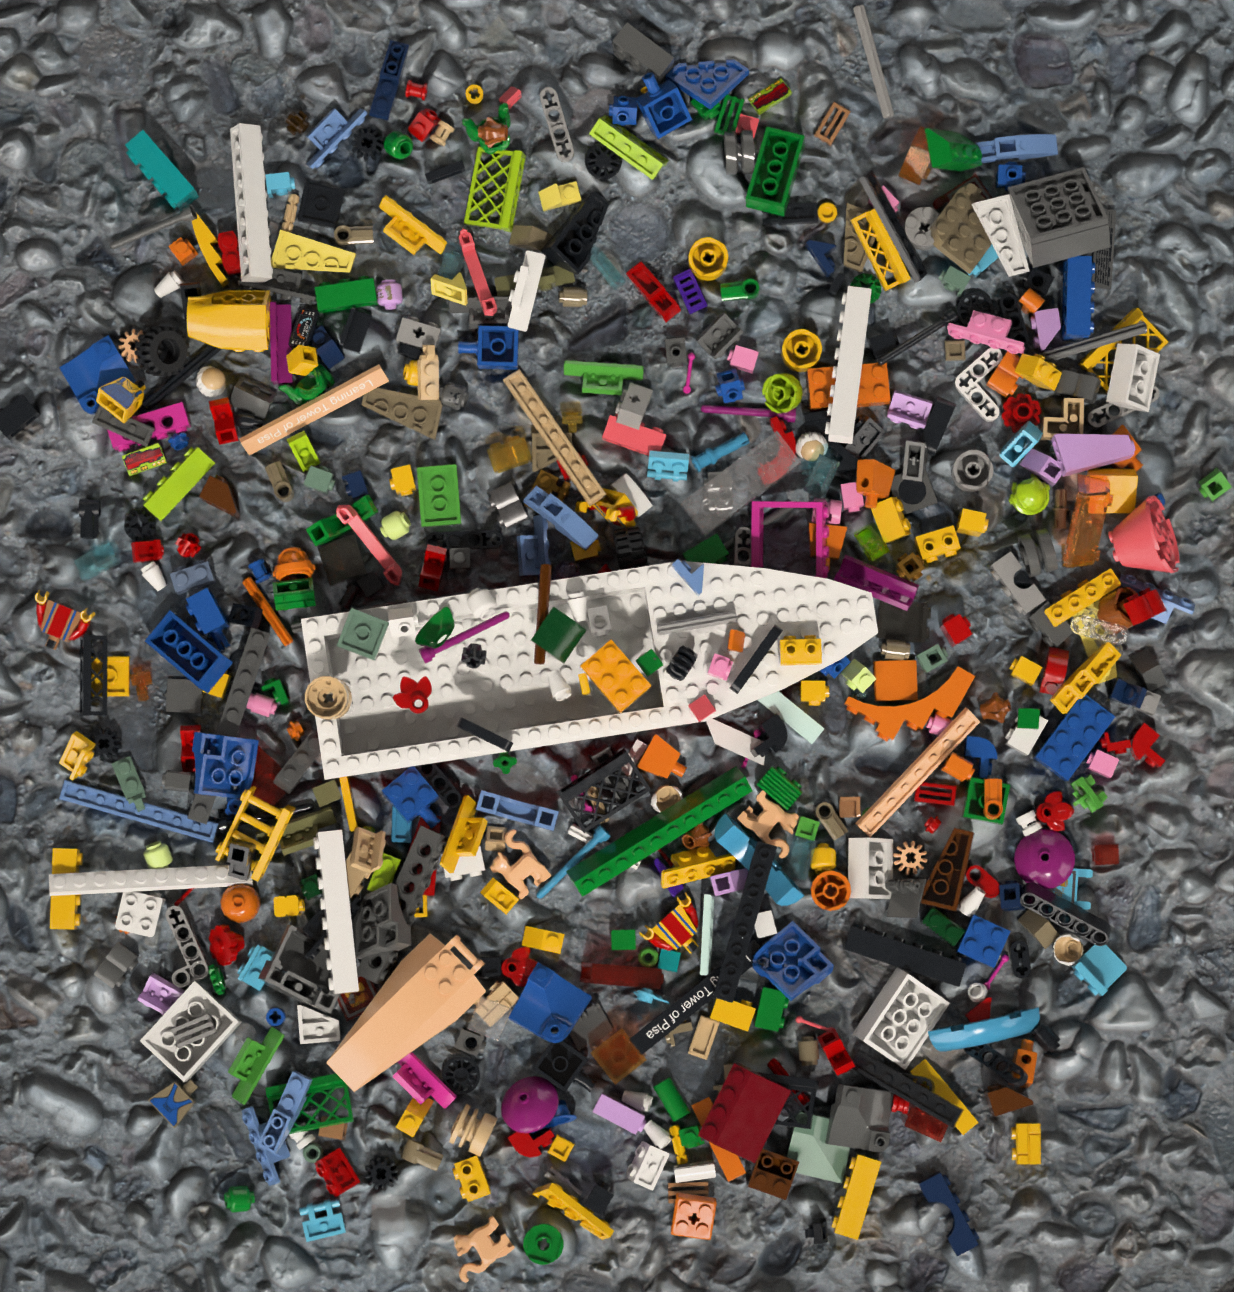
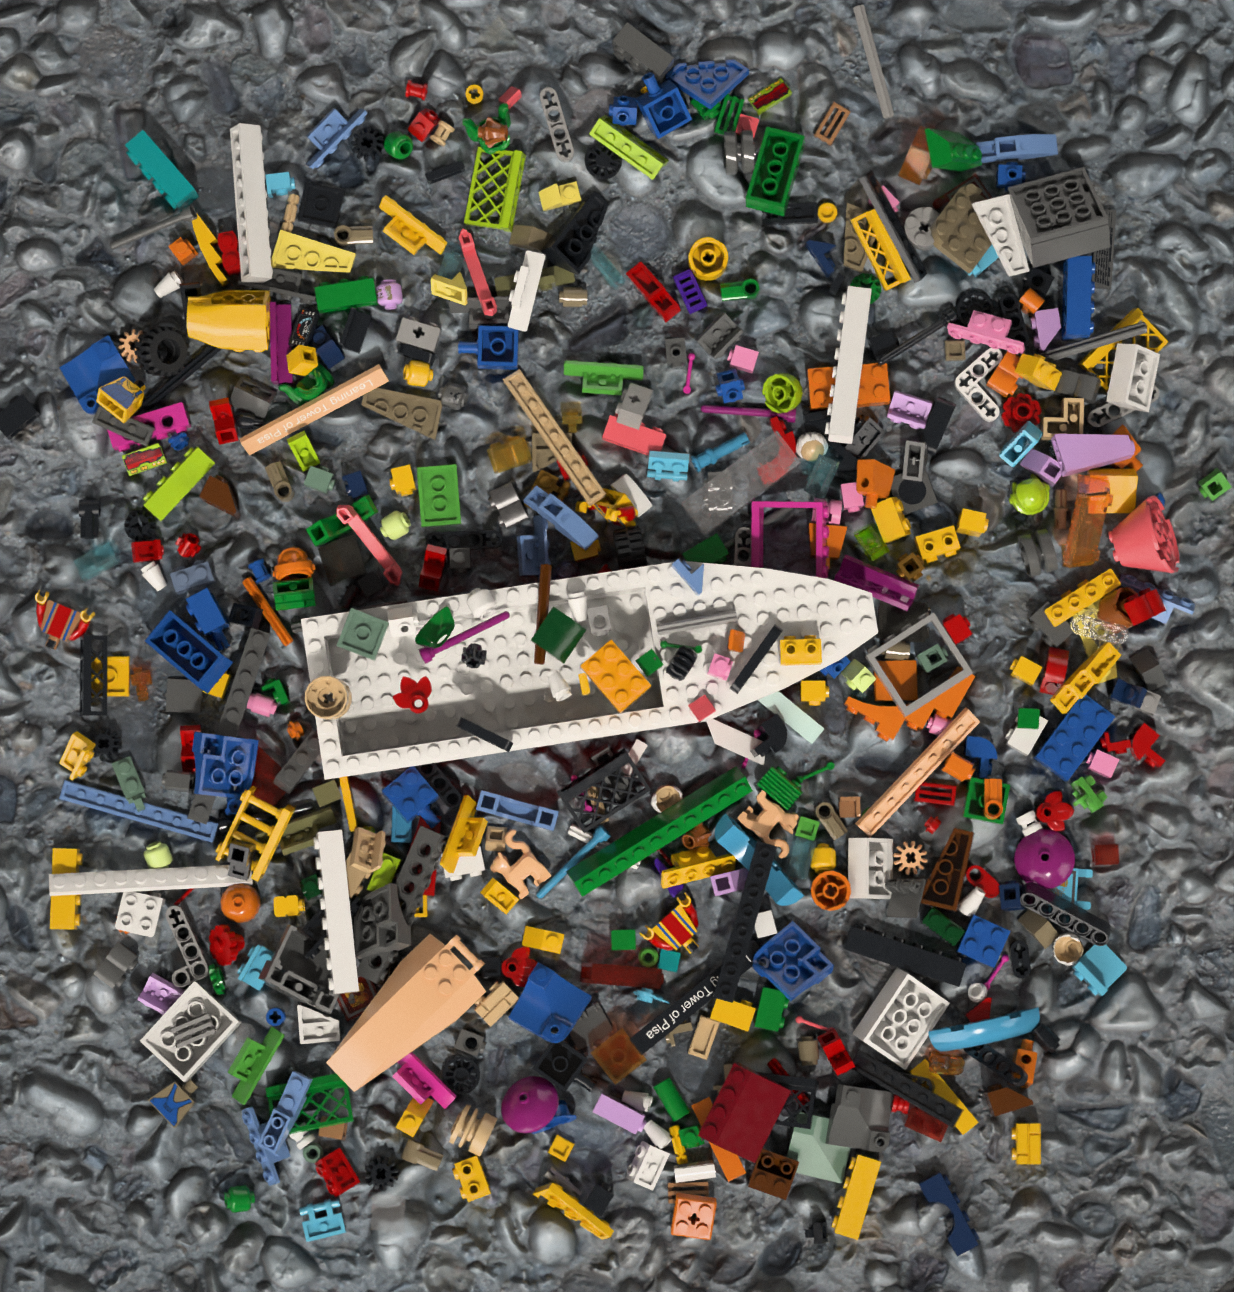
hair [196,366,226,397] -> none
dark brown gear [285,110,310,135] -> none
dark blue slope [369,40,409,121] -> none
tan hinge [417,344,439,400] -> none
light nougat animal [453,1216,515,1283] -> none
clear piece [467,996,512,1041] -> none
green plate [493,752,517,774] -> none
red brick [508,1129,555,1157] -> none
green plate [523,1223,564,1265] -> none
orange torso [637,734,687,779] -> none
light aqua tile [700,894,715,975] -> none
yellow brick [781,329,822,372] -> none
sand green brick [939,266,971,297] -> none
light grey brick [951,450,993,492] -> none
dark orange rock [980,692,1011,723] -> none
light grey arch [990,551,1046,615] -> none
none -> green hinge [660,640,702,654]
none -> green hinge [796,762,834,784]
none -> light grey window [865,612,973,718]
none -> clear orange plate [929,1050,965,1075]

